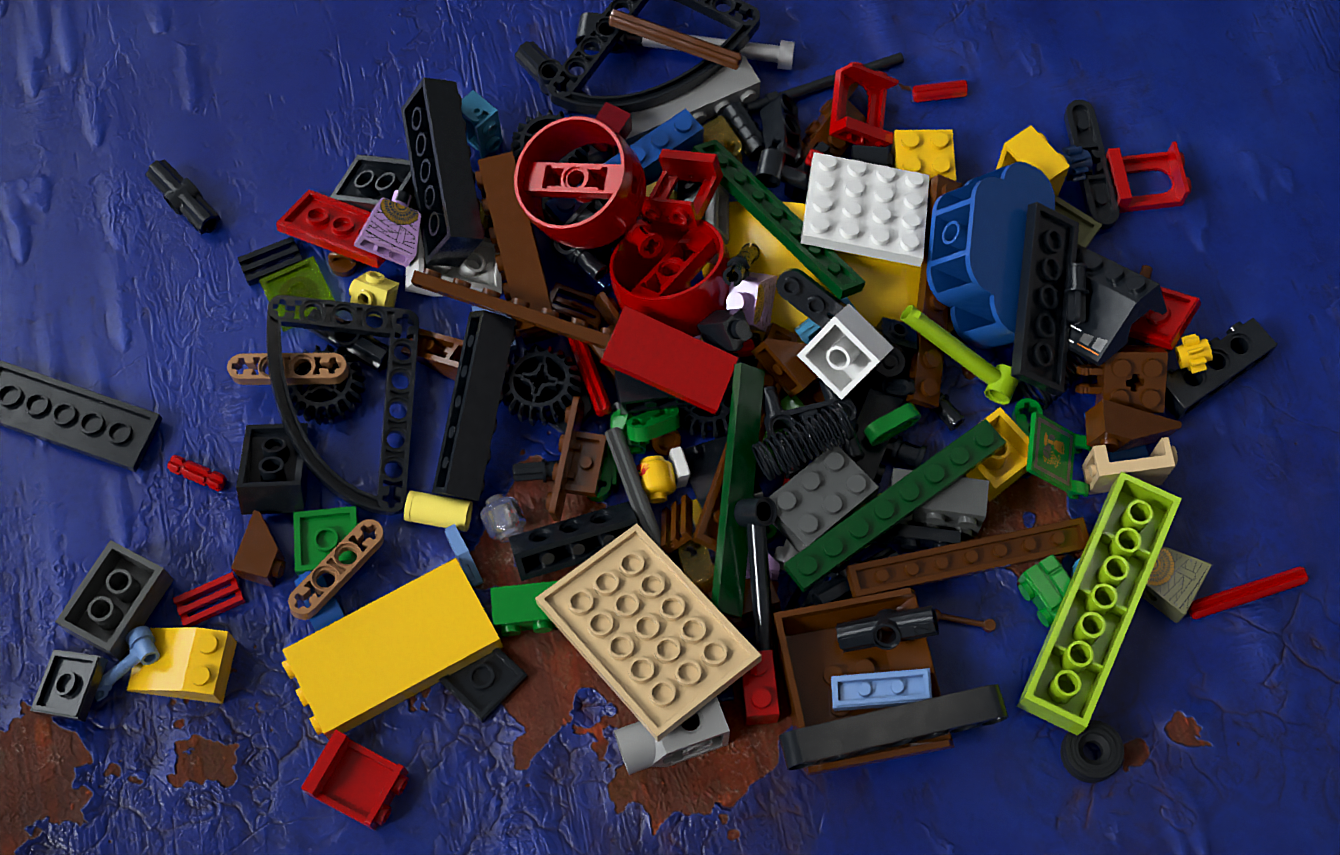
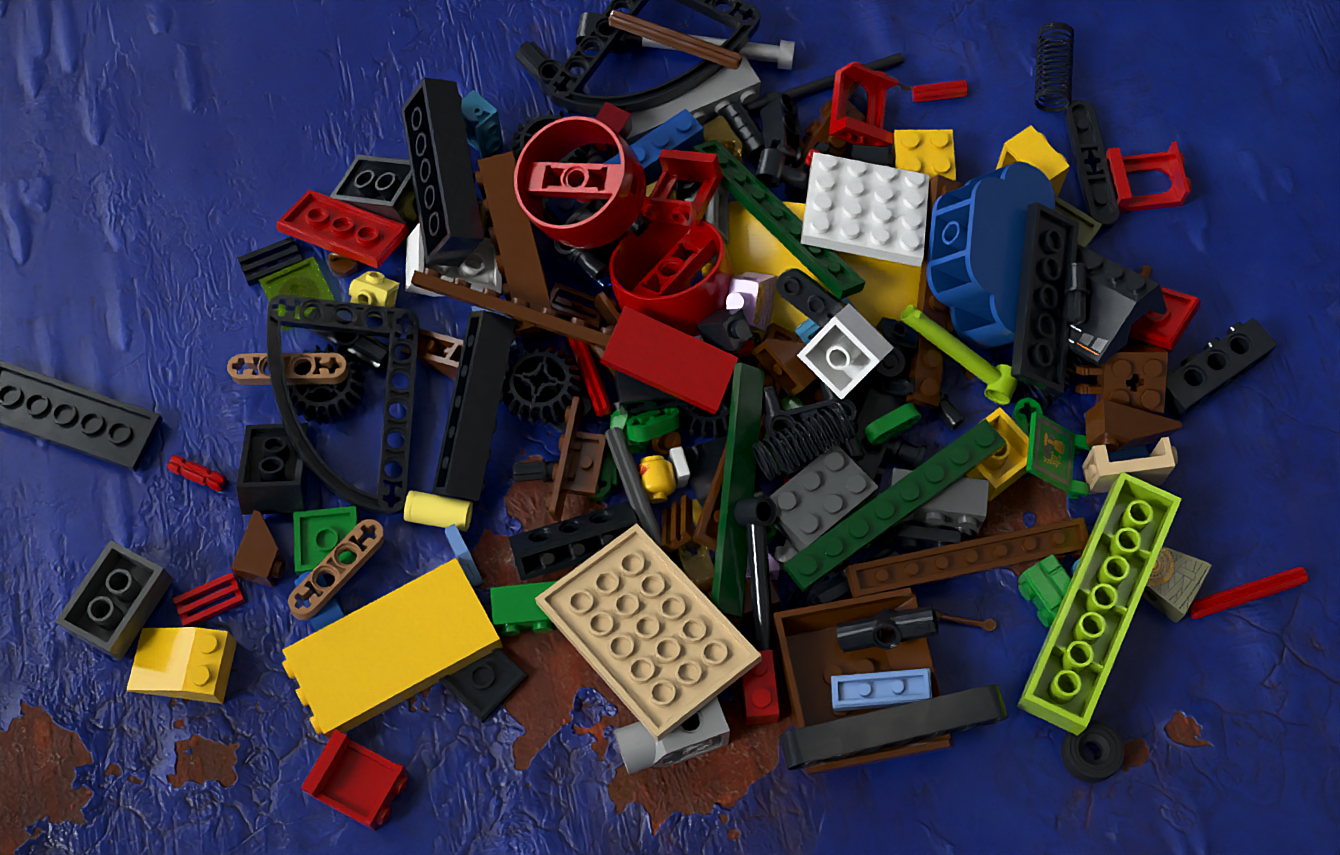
black tile [30,649,108,722] -> none
medium blue brick [95,626,160,702] -> none
black piece [145,159,221,235] -> none
lavender torso [353,190,421,267] -> none
clear head [480,494,526,543] -> none
red bush [625,219,664,258] -> none
black pin [723,243,760,286] -> none
dark blue gear [1062,145,1093,182] -> none
yellow gear [1175,333,1213,374] -> none
none -> black piece [1034,22,1074,112]

